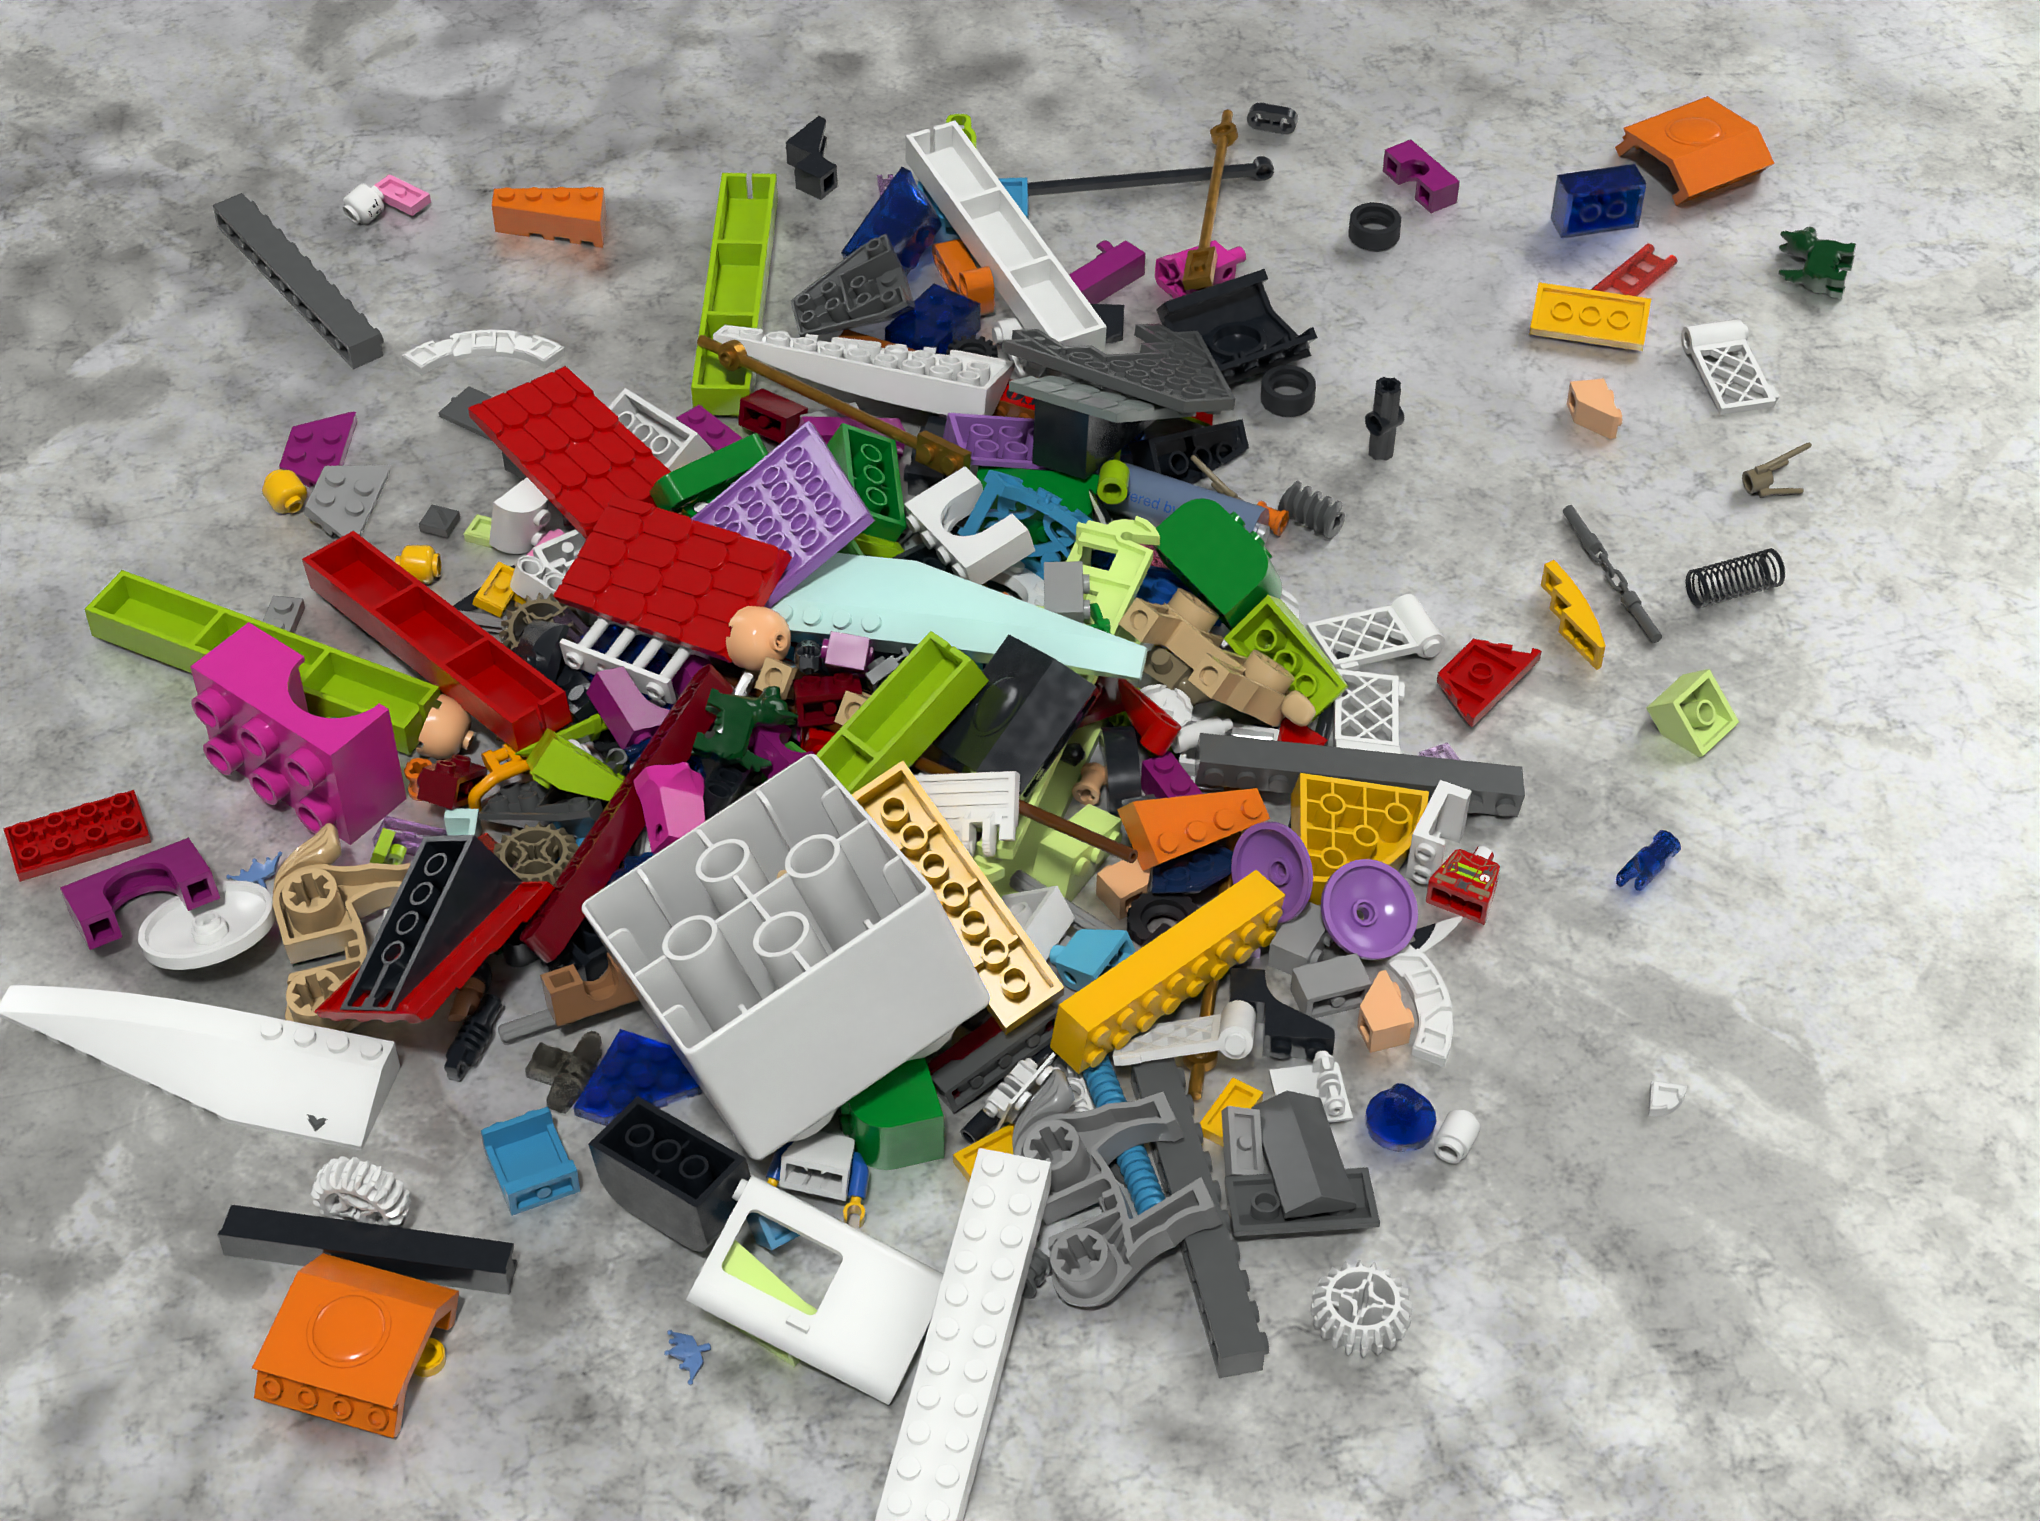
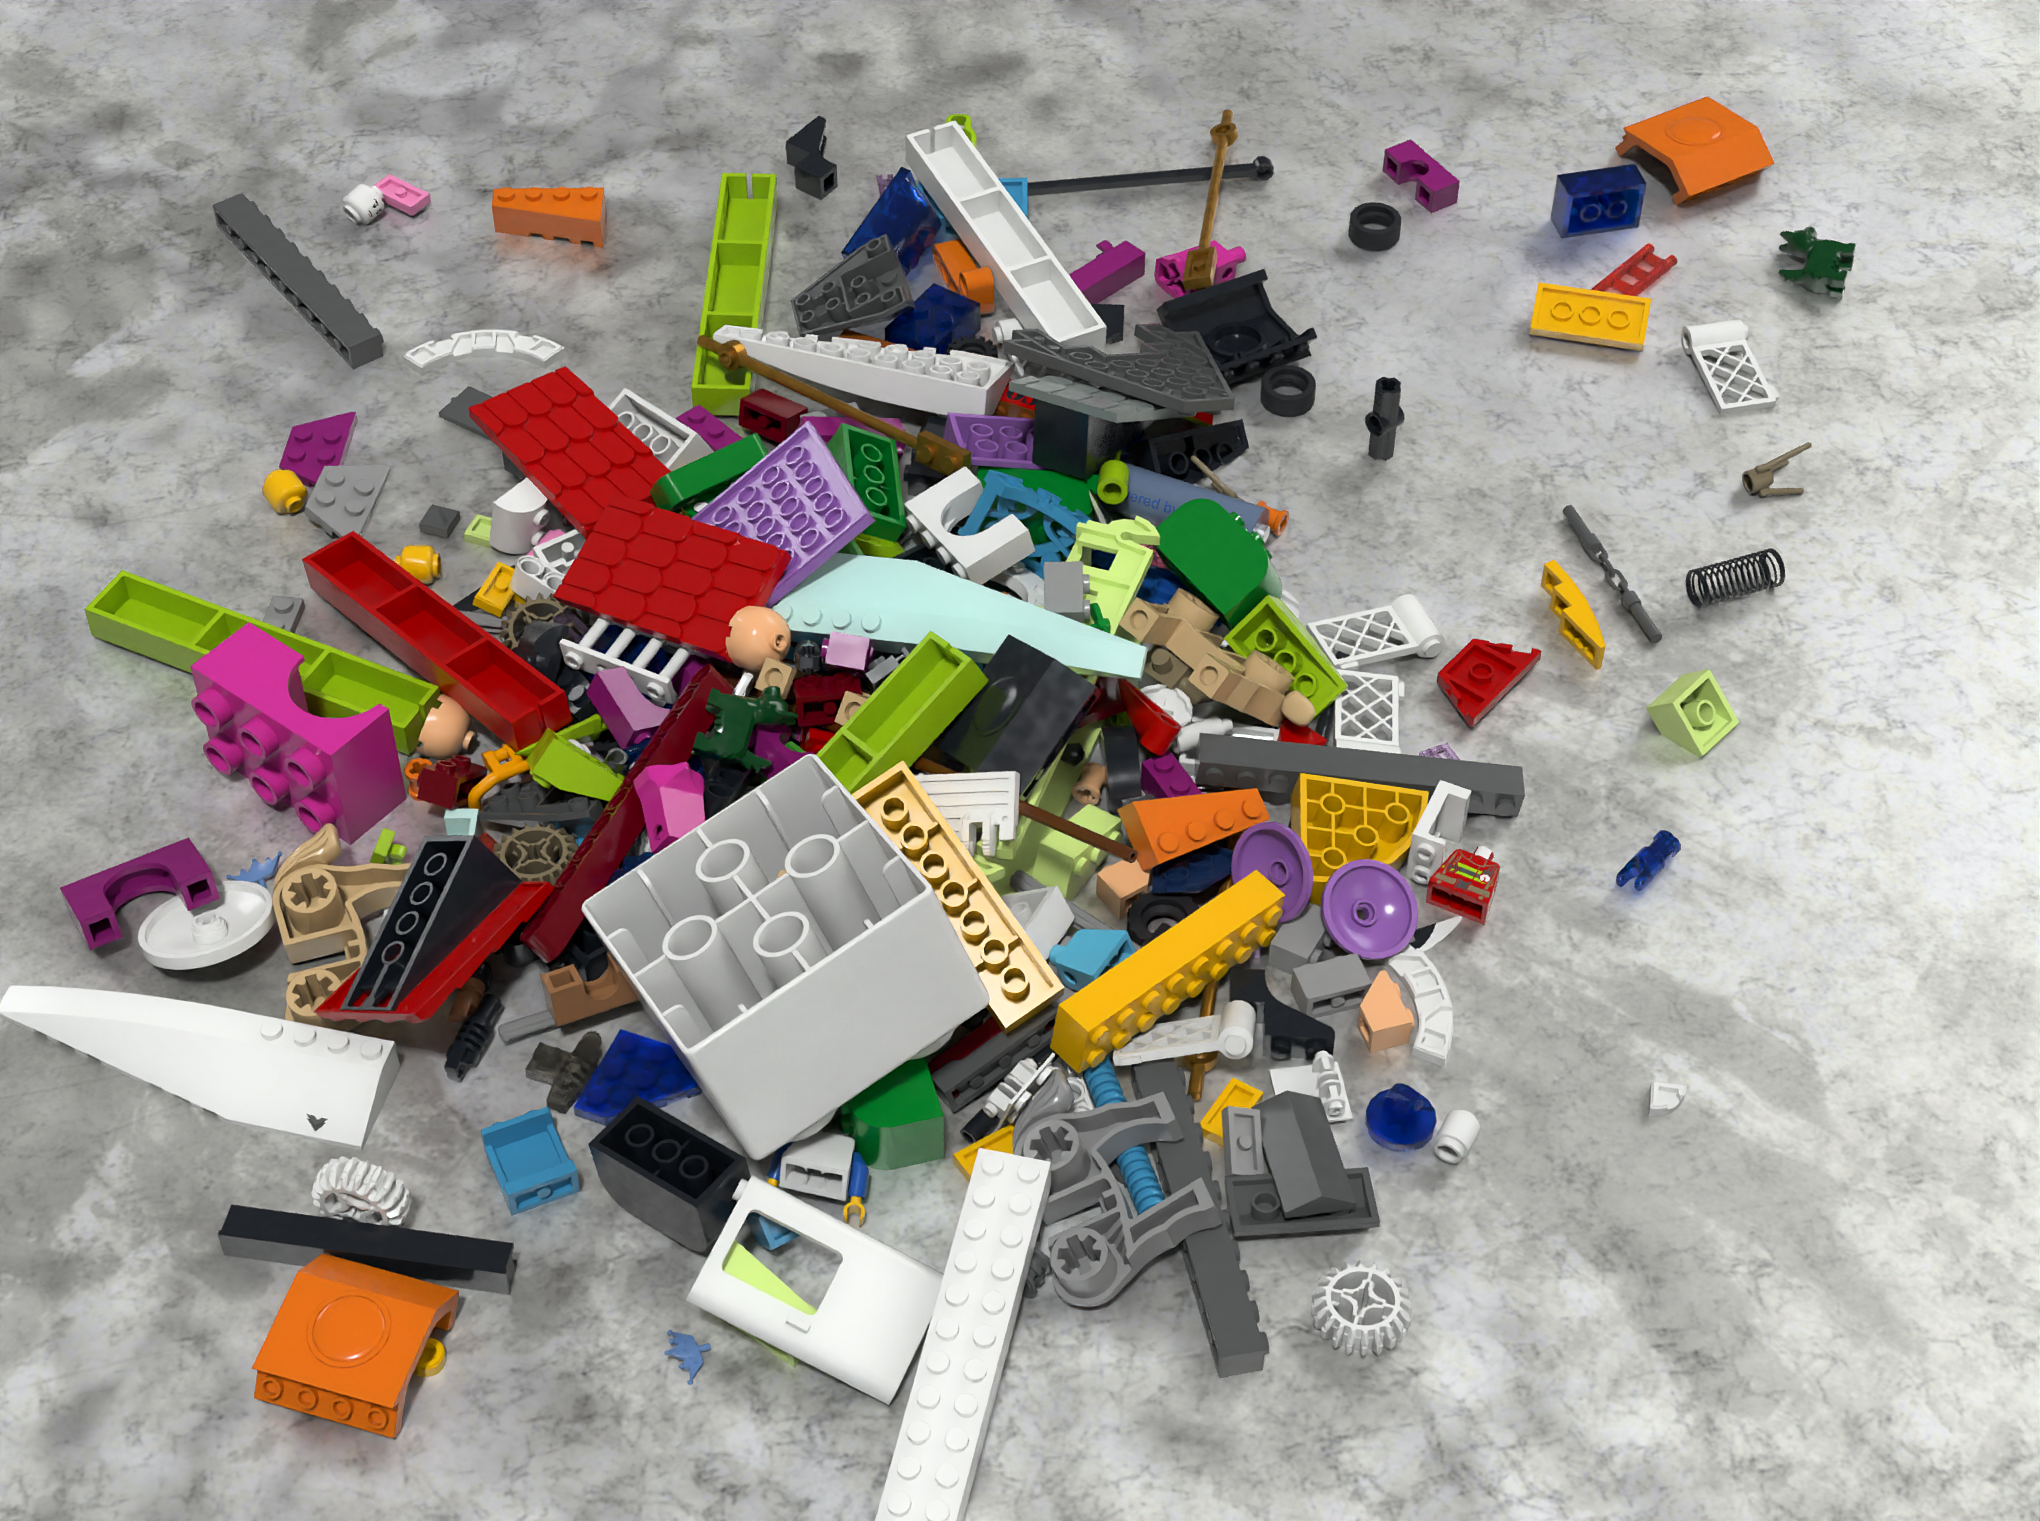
red tile [3,790,151,882] -> none
clear purple tile [372,816,447,856] -> none
black beam [1247,103,1298,135] -> none
dark grey piece [1278,481,1345,539] -> none
light nougat slope [1567,378,1622,439] -> none

